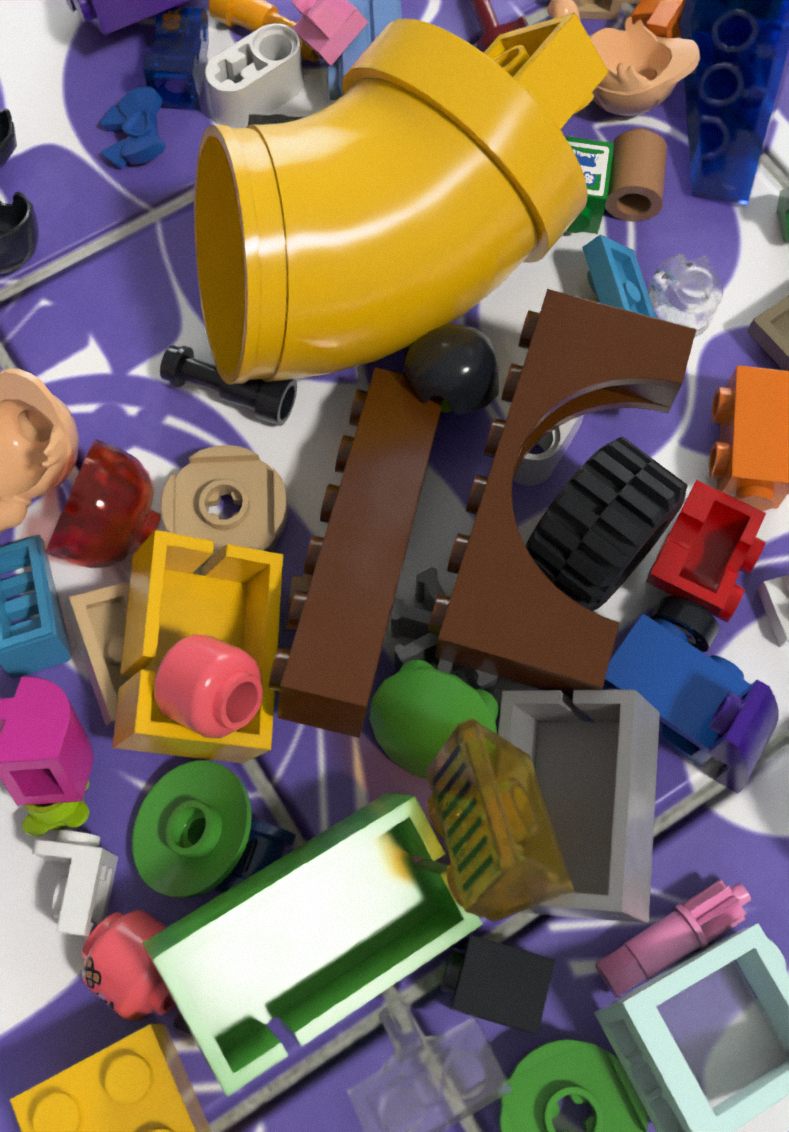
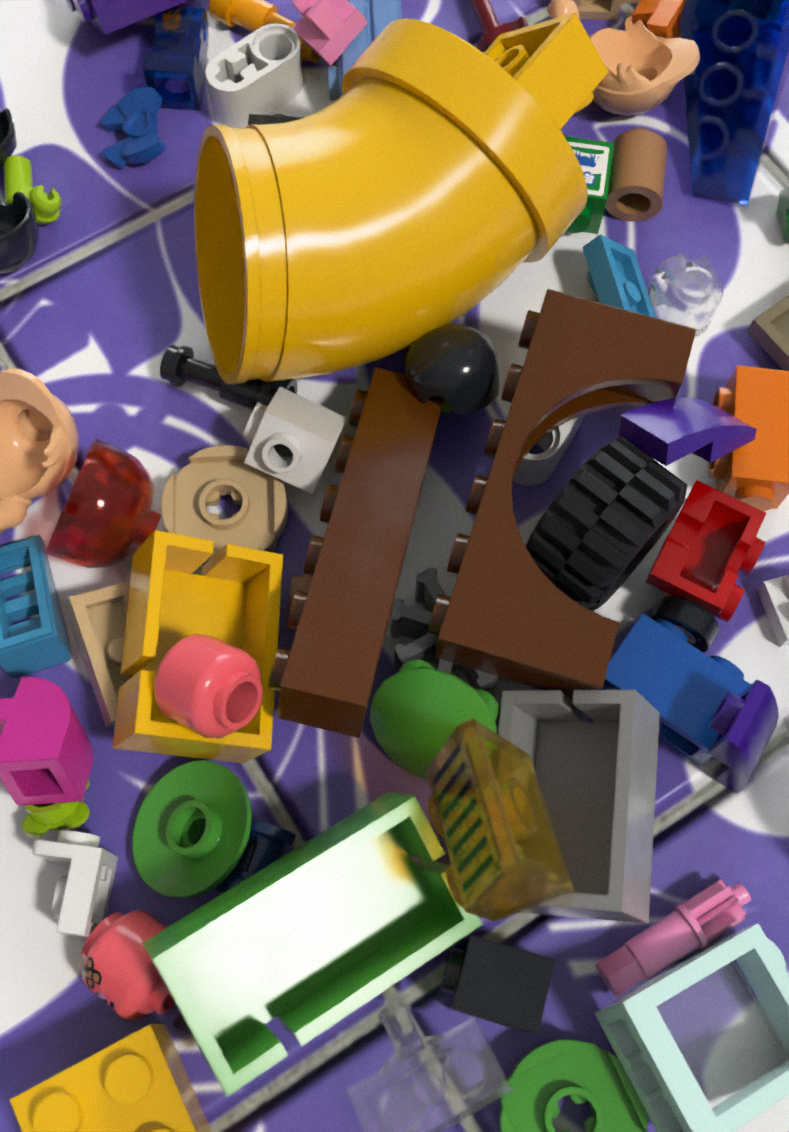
none -> lime arm [3,155,62,225]
none -> white brick [243,387,347,494]
none -> dark purple slope [619,398,757,466]

